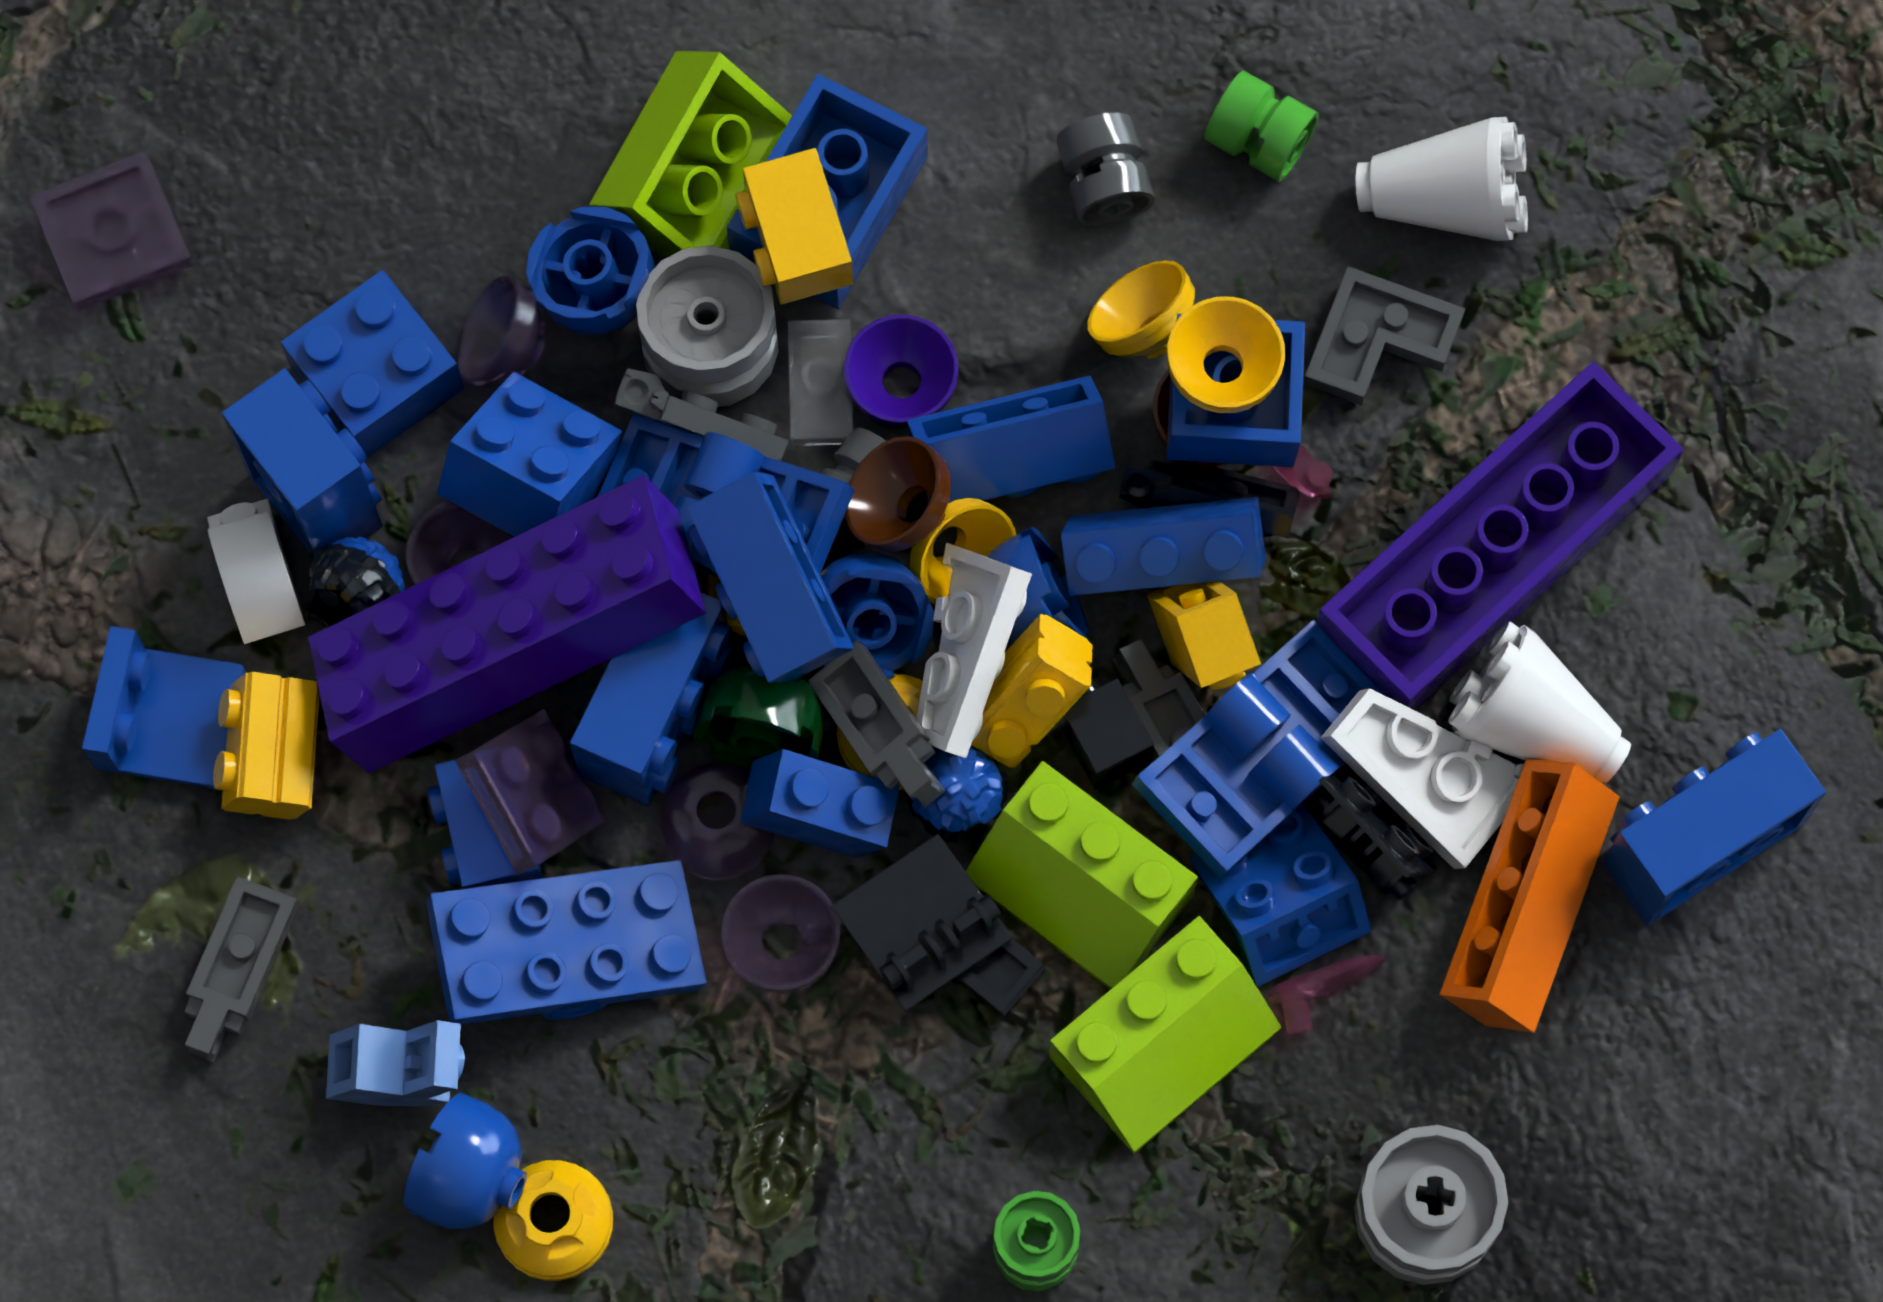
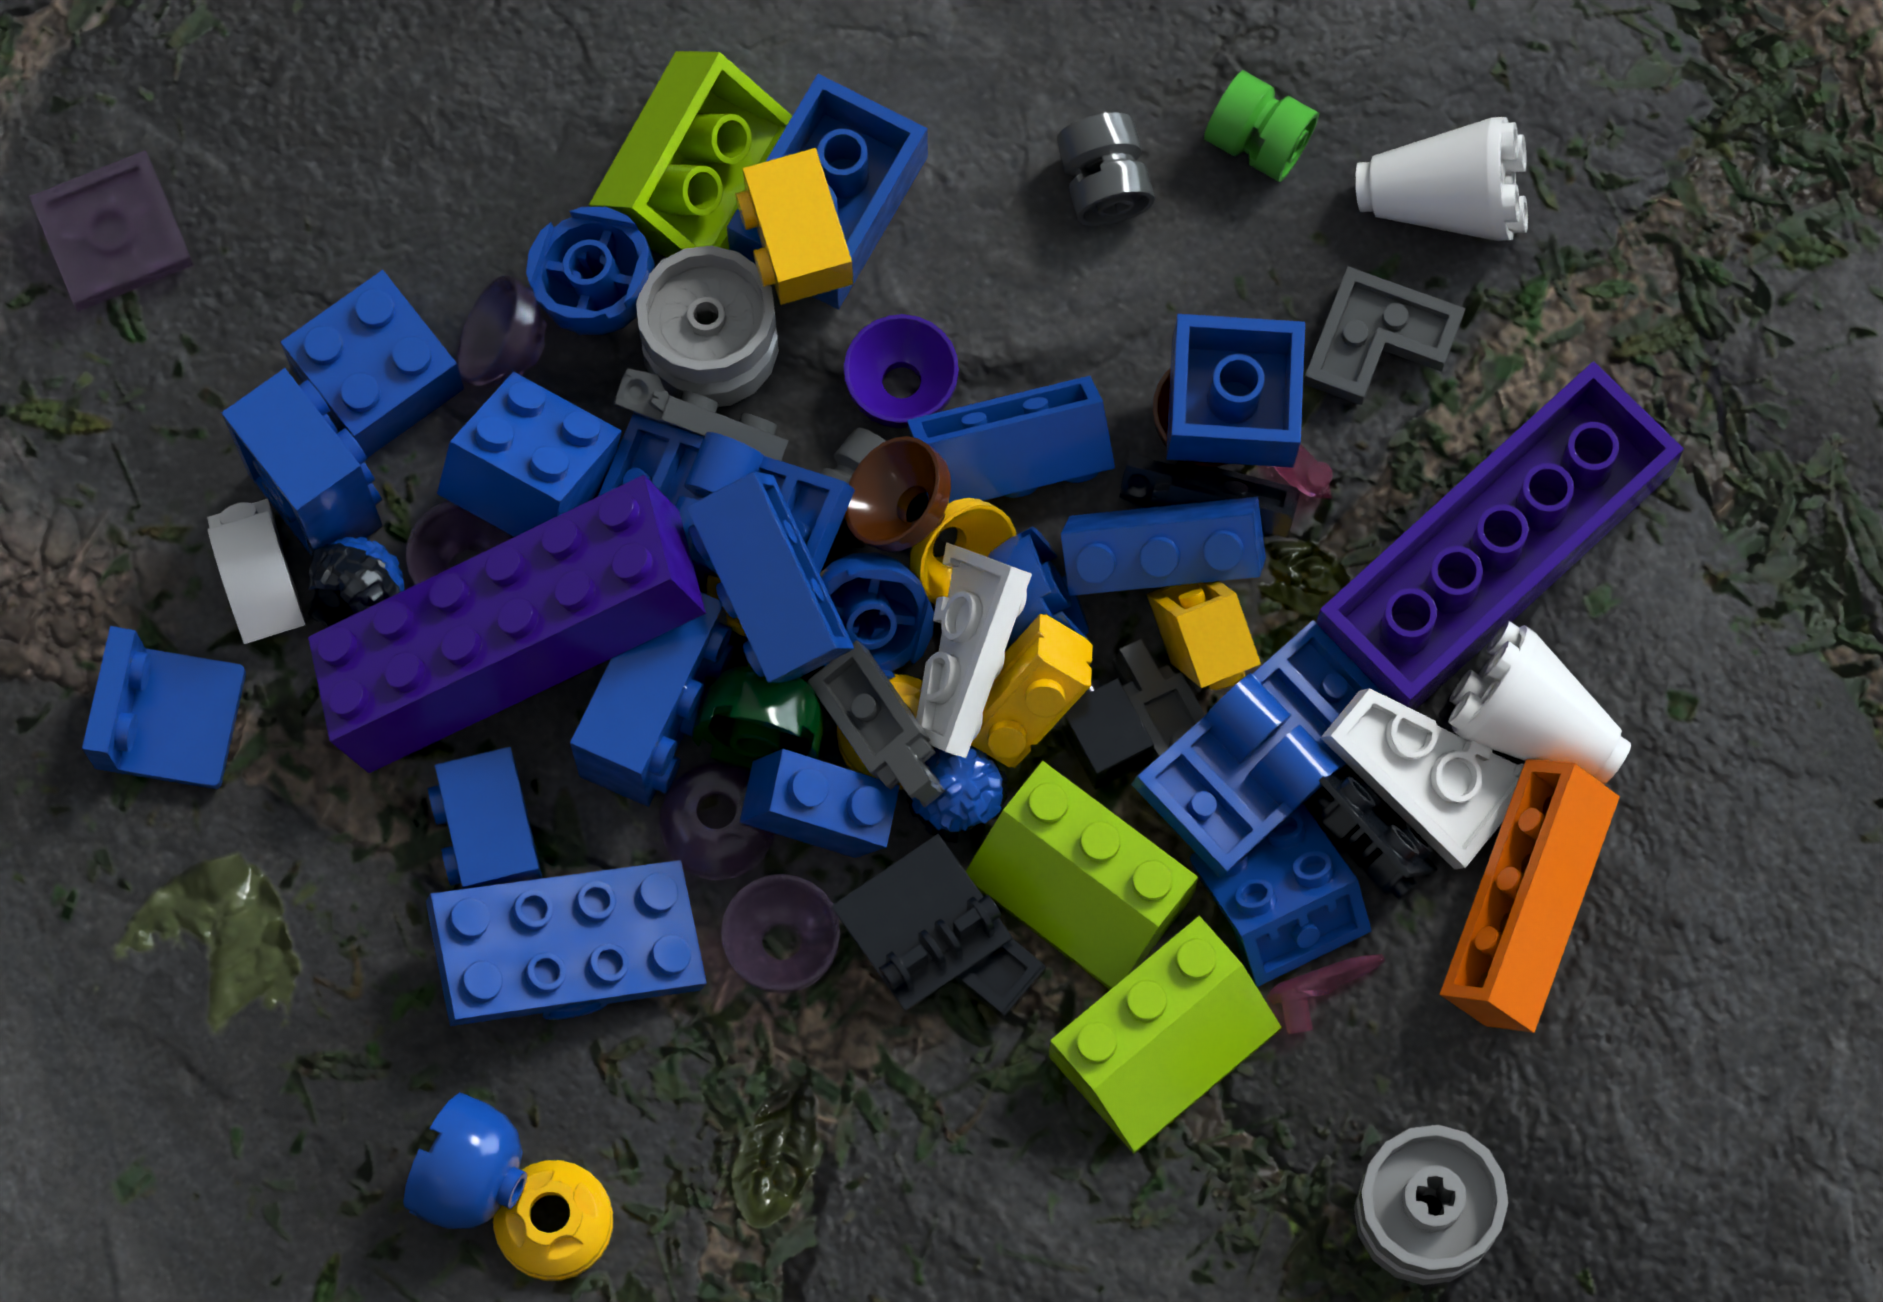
dark grey hinge [184,877,300,1063] -> none
yellow brick [213,672,320,820] -> none
medium blue brick [326,1020,465,1106] -> none
clear purple plate [455,709,605,875] -> none
clear plate [788,319,854,446] -> none
bright green wheel [993,1191,1081,1292] -> none
yellow piece [1087,260,1195,359] -> none
yellow piece [1167,297,1285,413] -> none
blue brick [1603,728,1827,927] -> none

